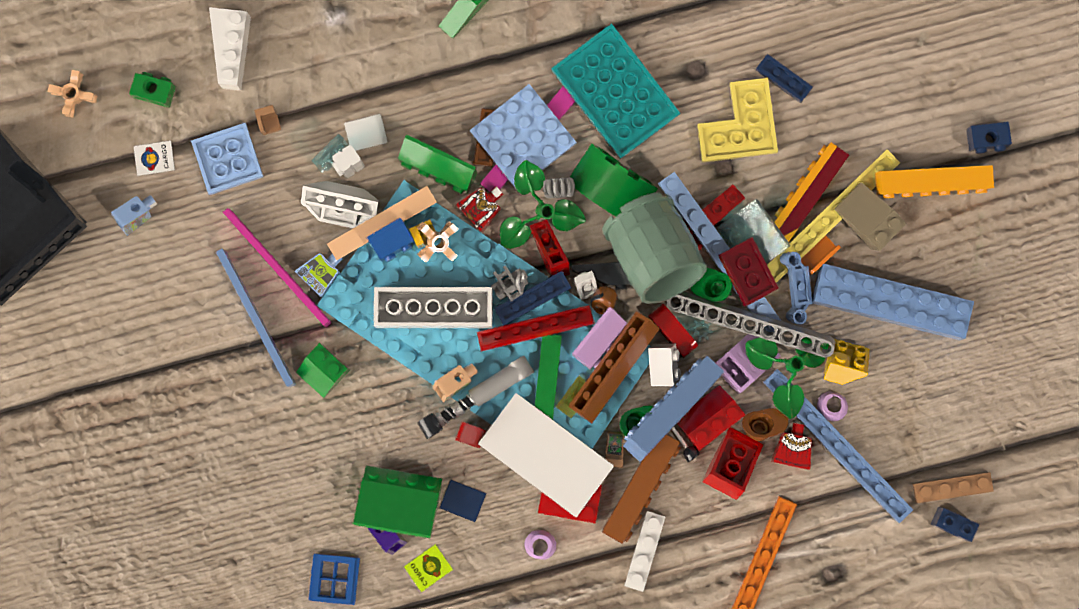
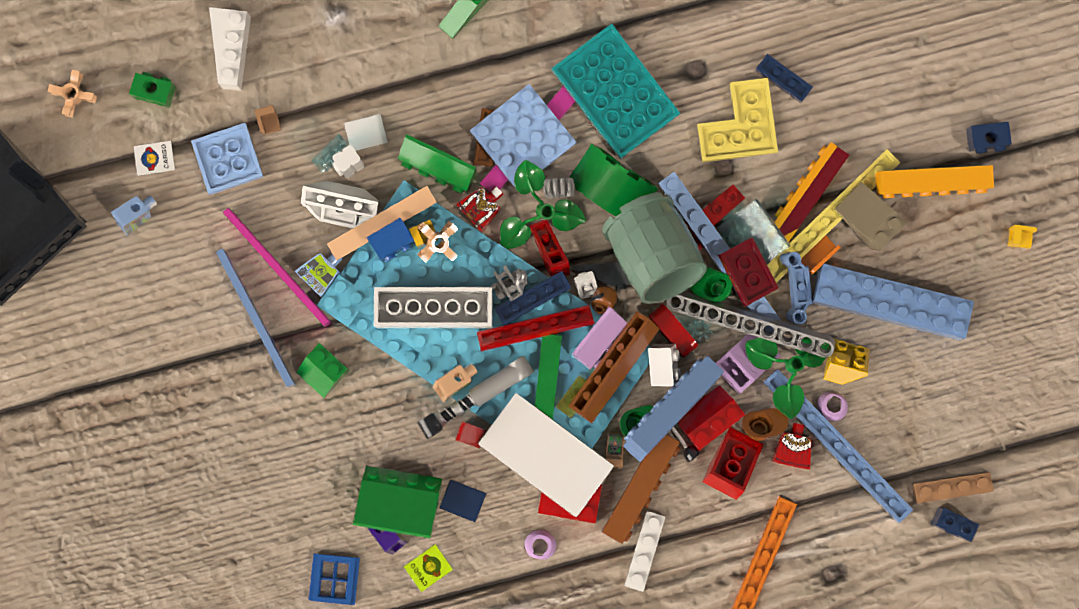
none -> yellow panel [1008,225,1037,249]

